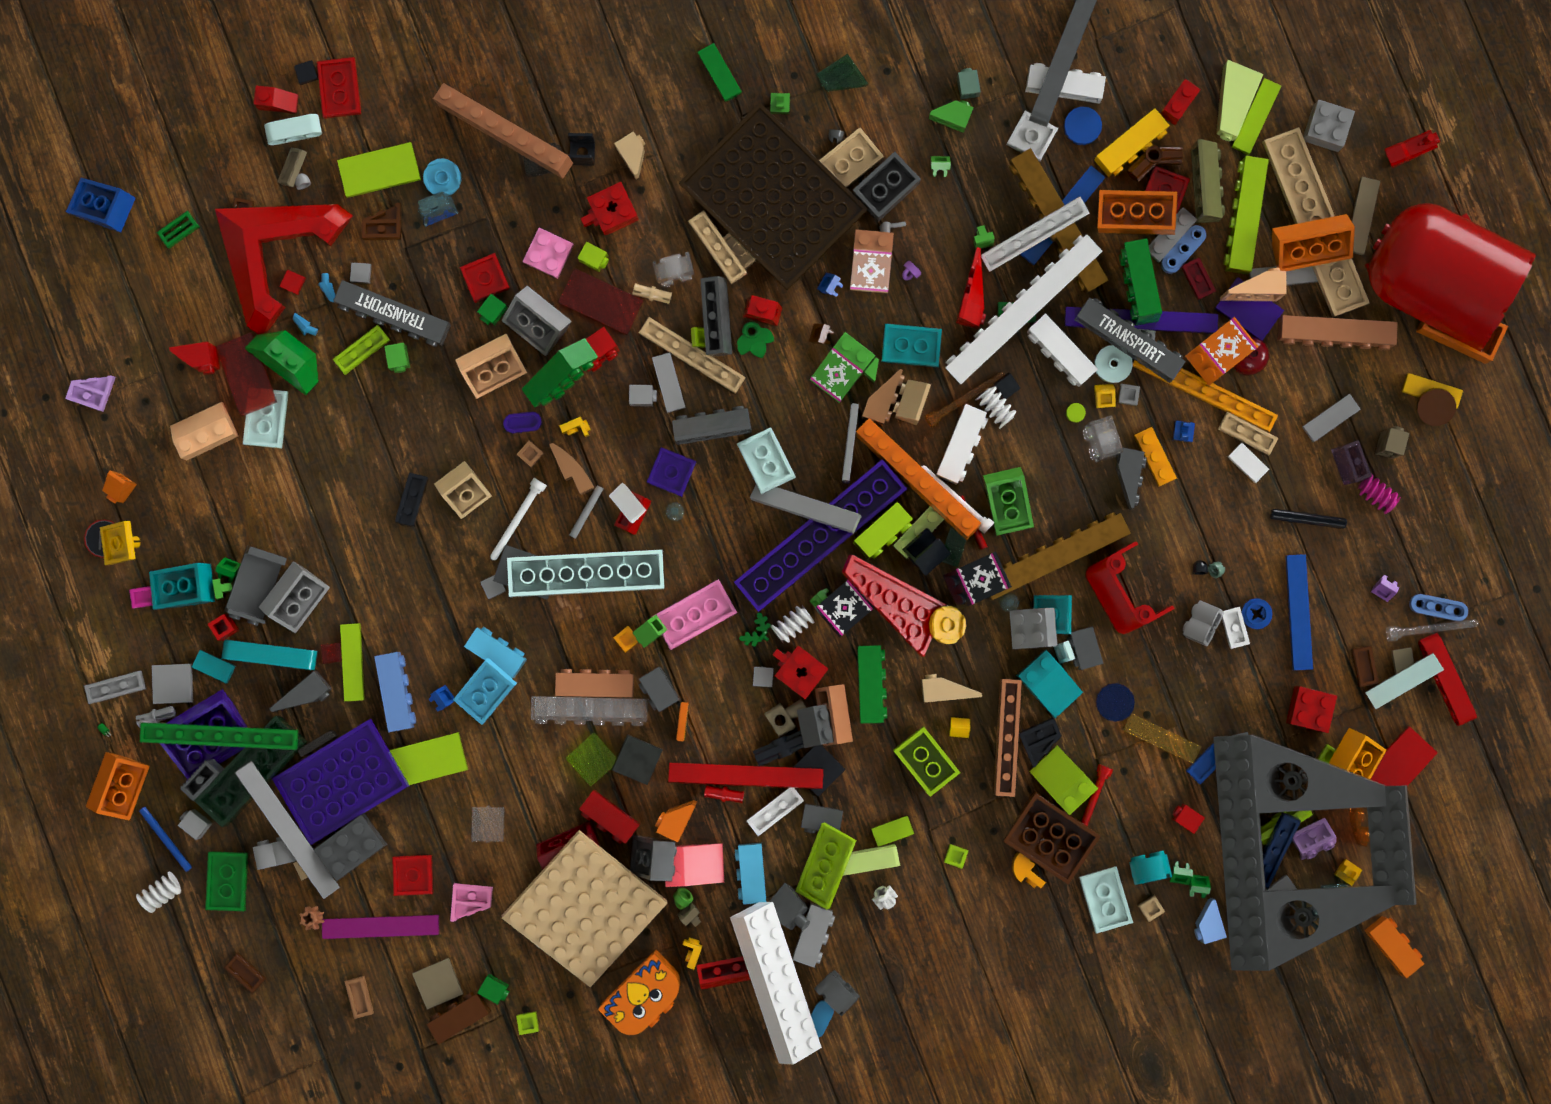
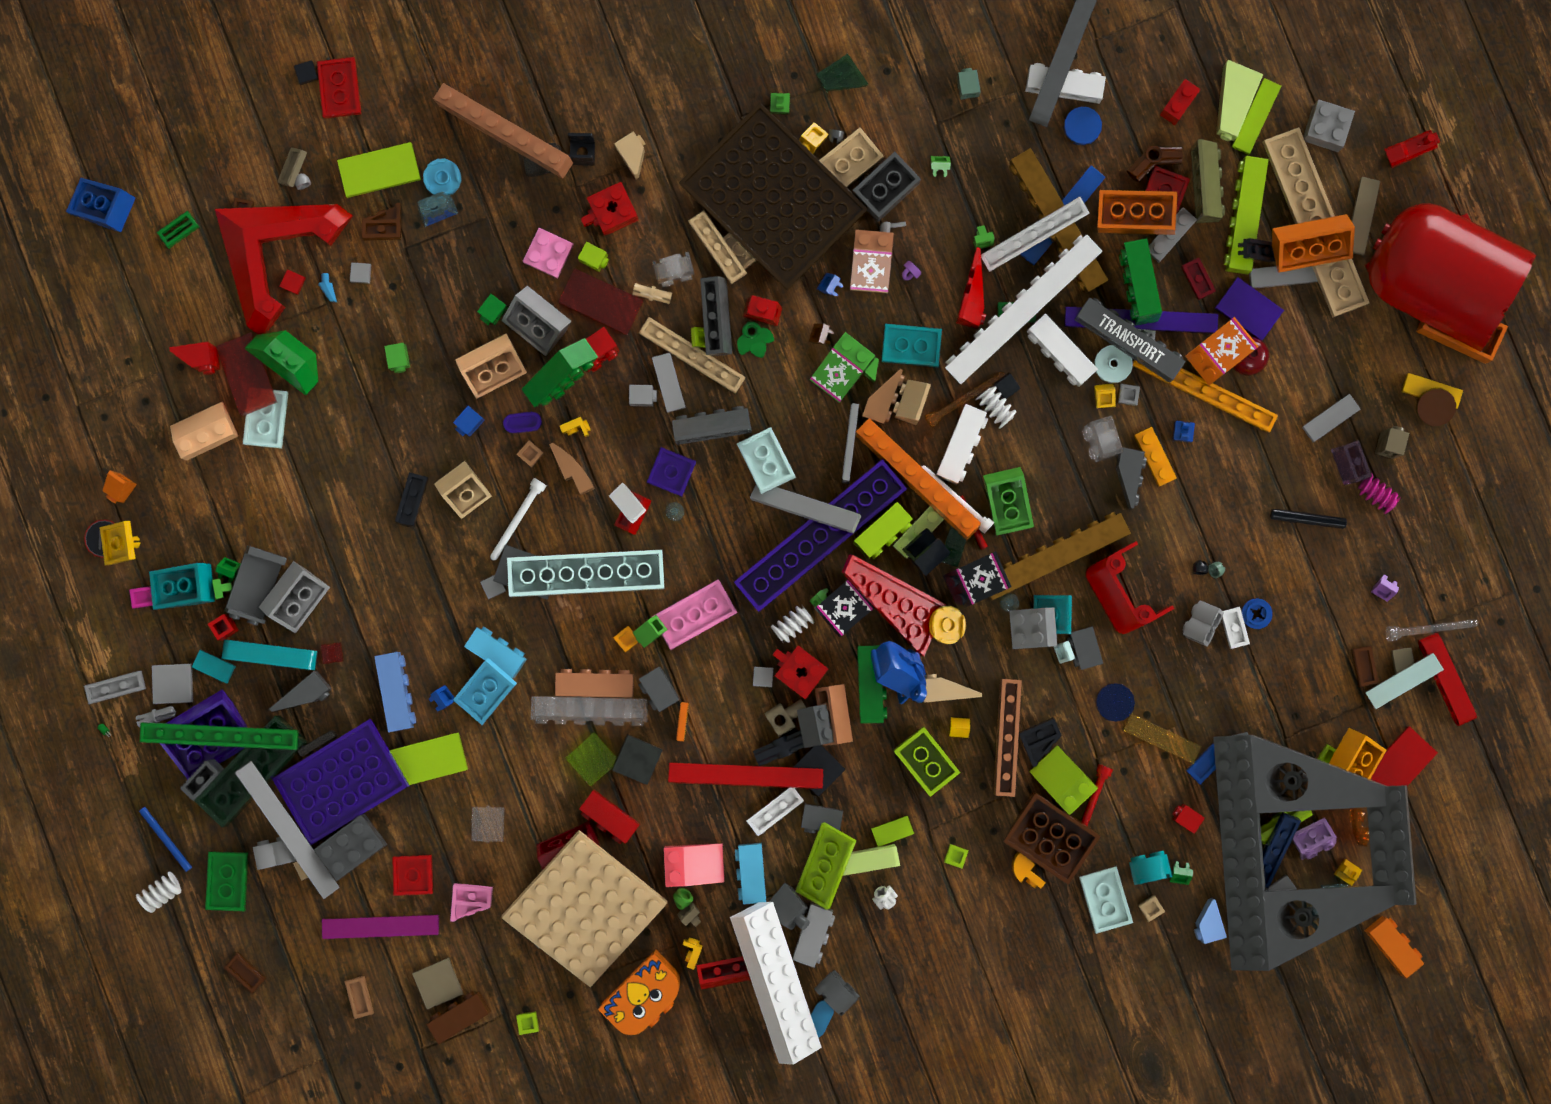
lavender wing [65,375,116,412] -> none
orange slope [86,752,150,821] -> none
light grey brick [178,809,213,840] -> none
red slope [254,85,298,114] -> none
light aqua beam [264,114,322,145] -> none
dark azure bar [293,313,318,336] -> none
nougat gear [299,906,325,930] -> none
lime tile [333,325,390,375] -> none
dark grey brick [334,280,451,347] -> none
lime tile [340,623,365,701] -> none
red tile [460,253,510,303] -> none
green brick [478,974,510,1005] -> none
light grey bar [569,485,603,539] -> none
dark grey slope [630,835,677,881] -> none
orange slope [655,800,697,842] -> none
green tile [697,43,742,102] -> none
red pin [704,785,744,804] -> none
green animal [739,613,771,647] -> none
bright green slope [929,100,974,133] -> none
white tile [1006,111,1058,163] -> none
teal slope [1016,650,1083,718] -> none
lime tile [1066,403,1086,423] -> none
yellow brick [1094,108,1170,178] -> none
medium blue plate [1161,225,1206,274] -> none
green tile [1189,874,1211,898] -> none
tan tile [1218,412,1278,456] -> none
light nougat slope [1220,268,1286,301] -> none
white tile [1228,443,1269,483] -> none
nougat brick [1277,315,1398,350] -> none
blue tile [1285,554,1313,670] -> none
red brick [1286,686,1337,733] -> none
medium blue plate [1409,594,1468,621] -> none
none -> blue brick [453,405,485,437]
none -> yellow bracket [799,123,829,154]
none -> blue piece [871,641,927,704]
none -> black hinge [1238,238,1275,262]

